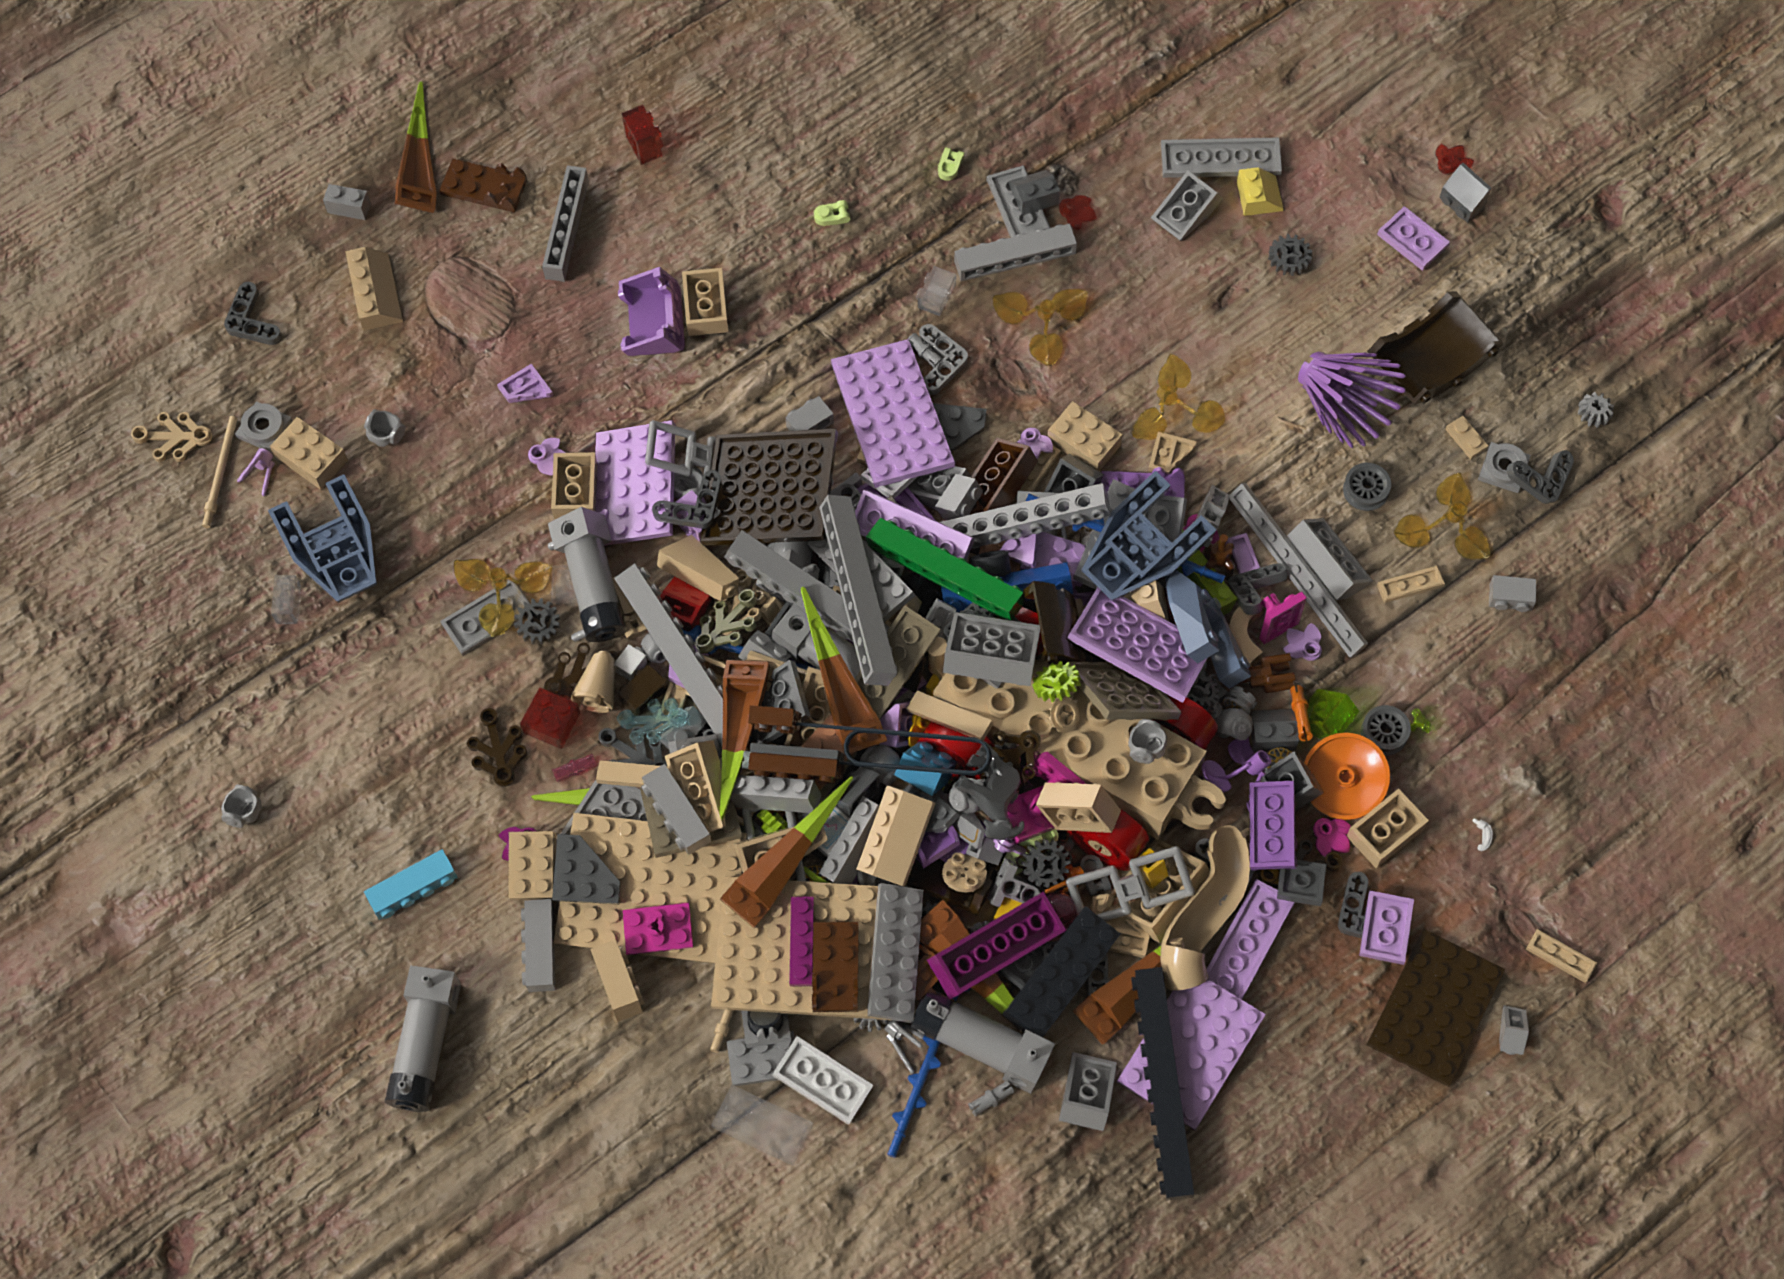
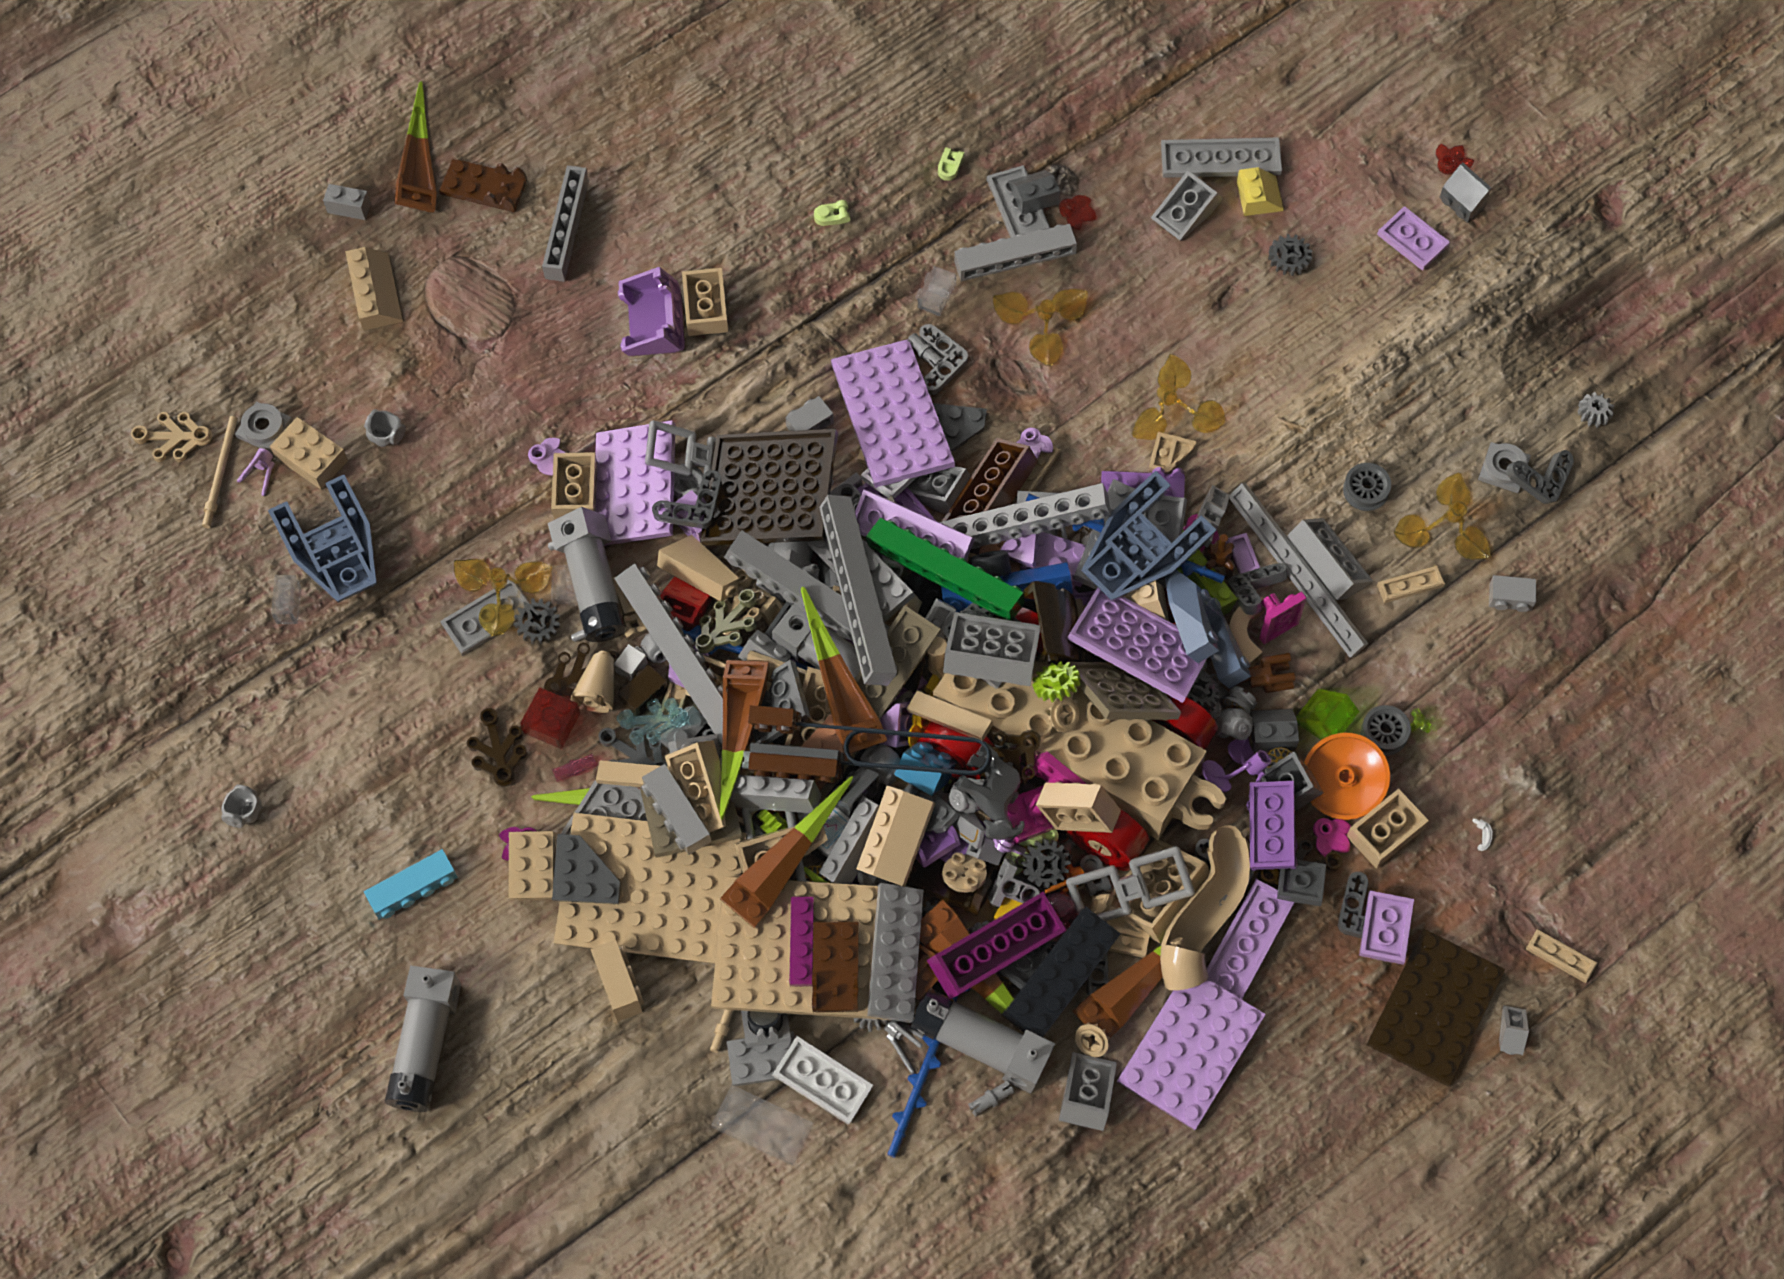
dark grey beam [224,282,282,345] -> none
lavender wing [497,364,553,403] -> none
light grey brick [521,899,556,992] -> none
clear red brick [621,105,663,165] -> none
dark pink plate [623,903,694,955] -> none
light grey brick [935,474,983,520] -> none
dark grey slope [1044,454,1104,493] -> none
tan brick [1047,401,1122,471] -> none
light grey hair [1128,719,1168,764] -> none
black brick [1131,967,1194,1201] -> none
yellow brick [1139,848,1169,889] -> none
lavender plate [1283,623,1322,661] -> none
orange pin [1290,685,1313,741] -> none
medium lavender plant [1298,351,1406,448] -> none
dark brown panel [1367,291,1504,404] -> none
tan plate [1445,416,1488,460] -> none
none -> tan gear [1075,1022,1110,1057]

